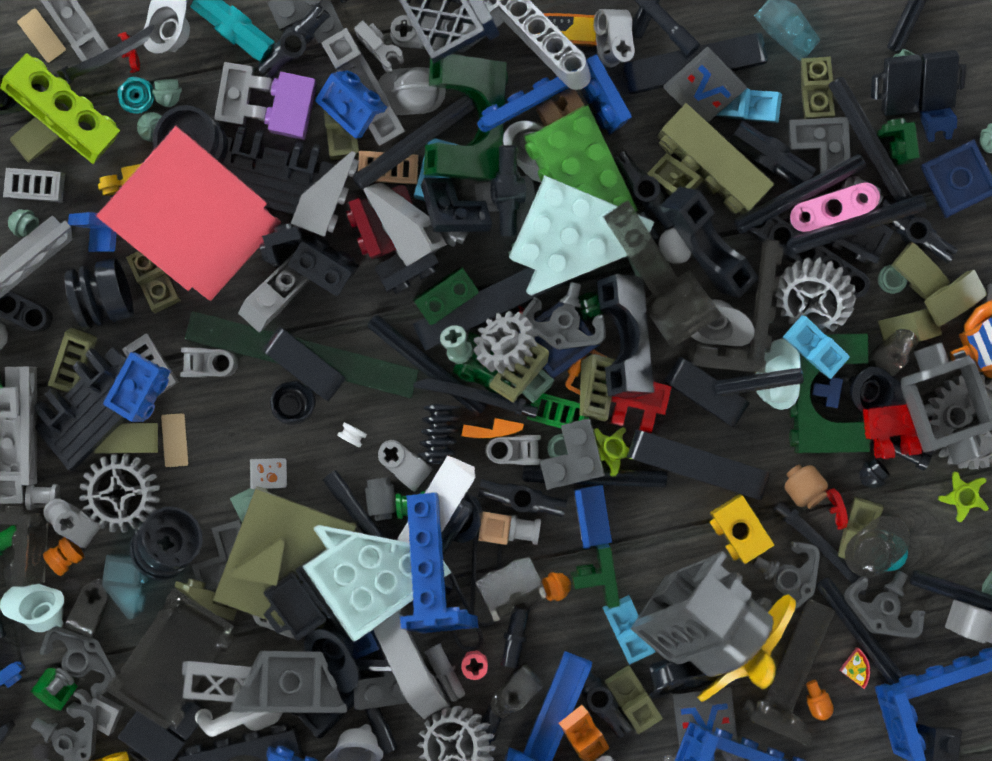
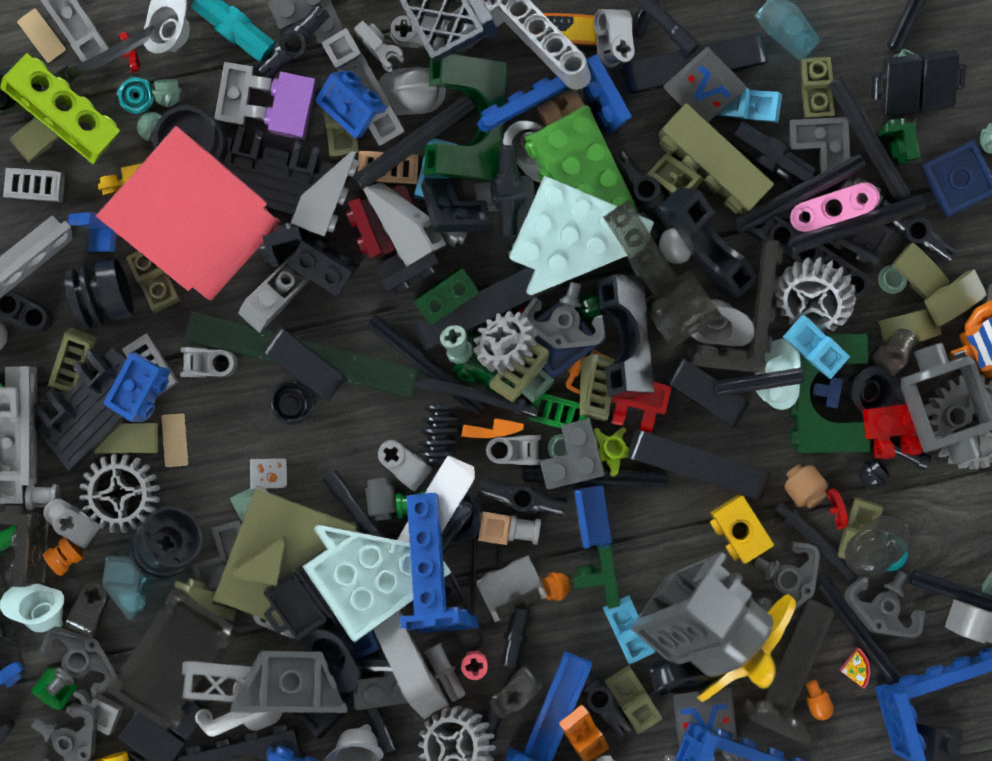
sand green plate [8,209,39,238] -> none
white bush [337,422,367,447] -> none
dark blue tile [920,108,957,142] -> none
lime animal [938,471,989,522] -> none

